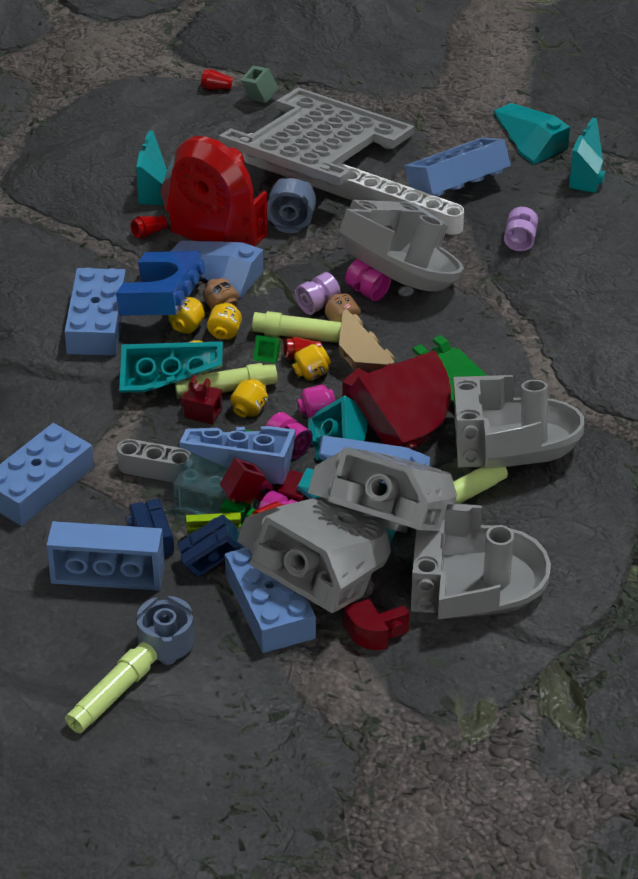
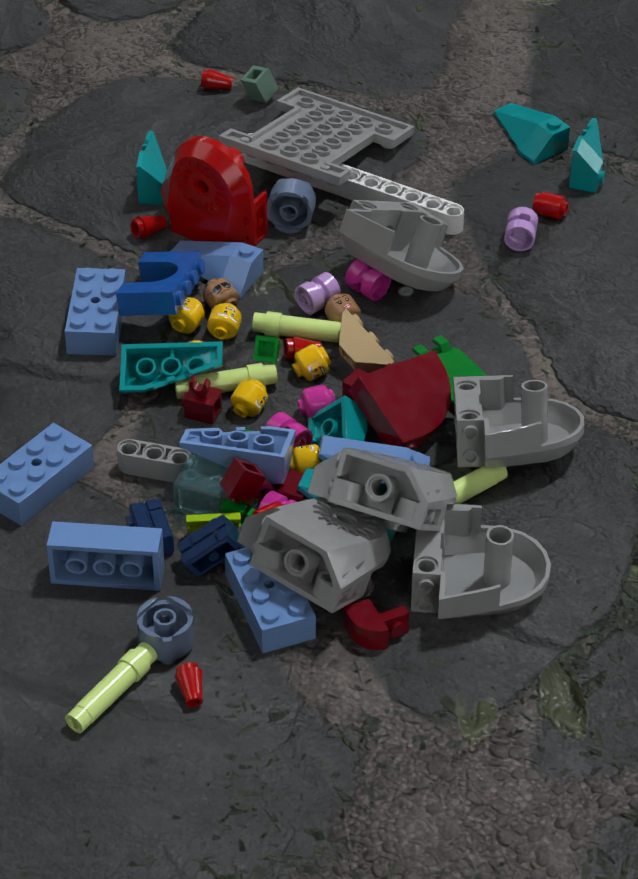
medium blue brick [404,138,511,196] -> none
none -> red cone [174,662,203,707]
none -> yellow head [290,444,323,473]
none -> red brick [532,192,569,219]

